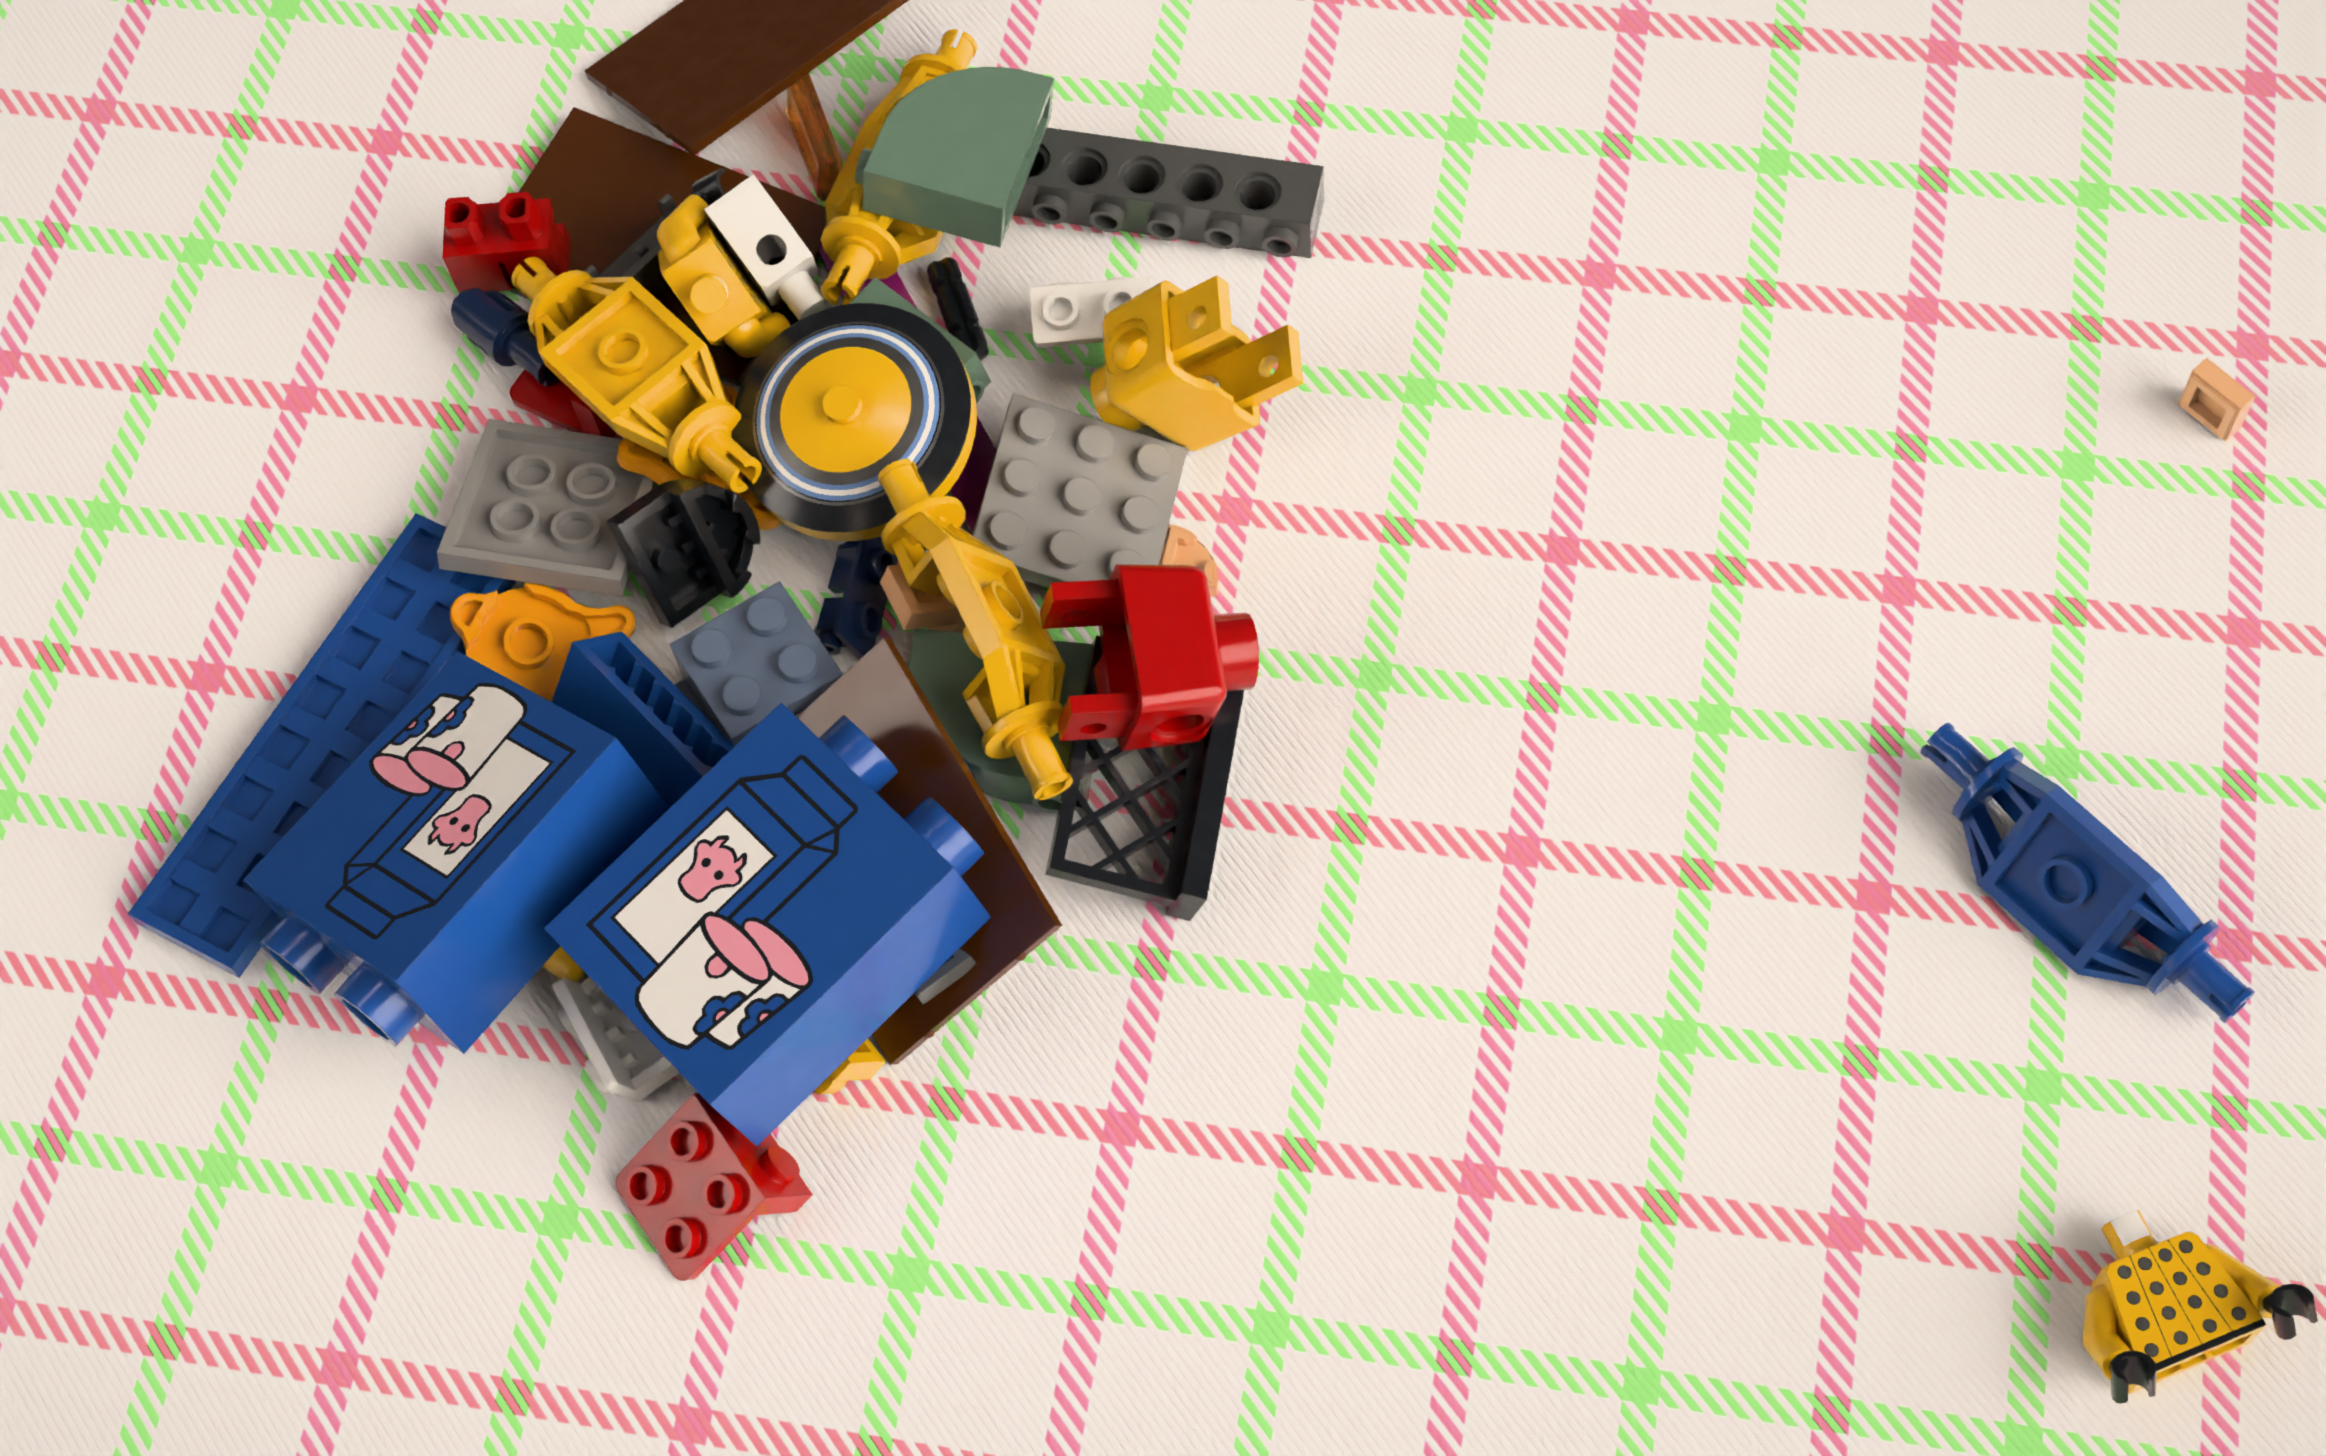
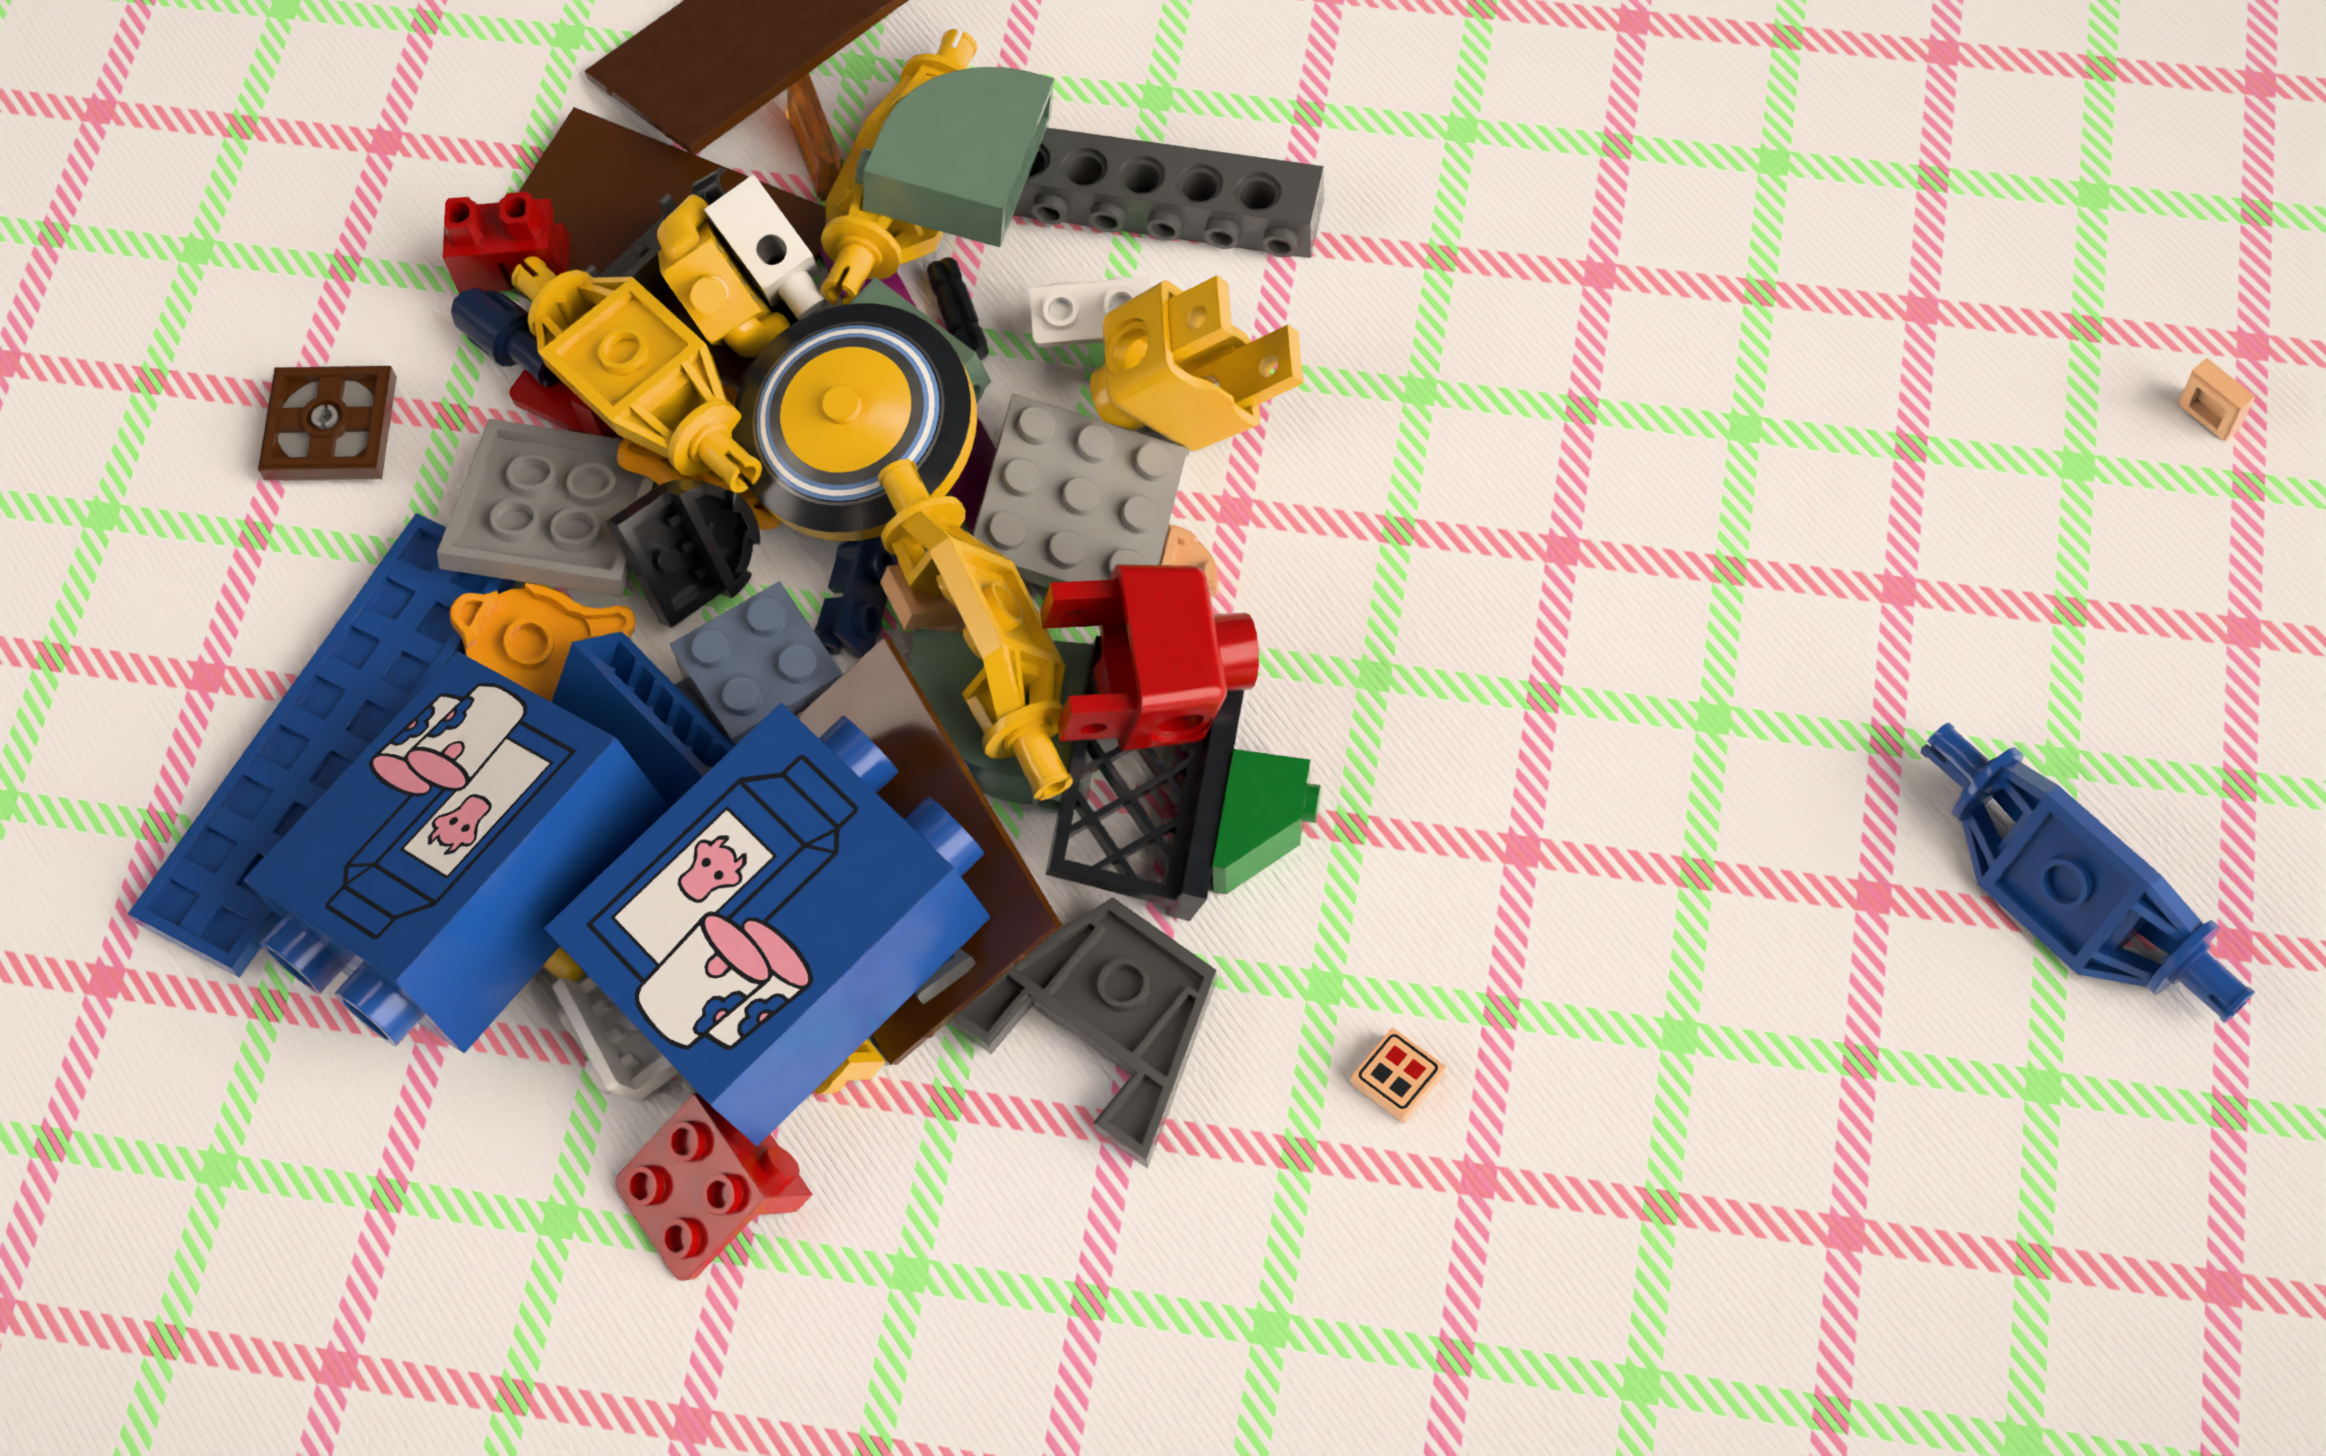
yellow torso [2082,1210,2318,1404] -> none
none -> reddish brown piece [258,366,397,480]
none -> dark grey wing [947,897,1218,1169]
none -> green slope [1212,749,1321,894]
none -> light nougat tile [1351,1027,1446,1124]

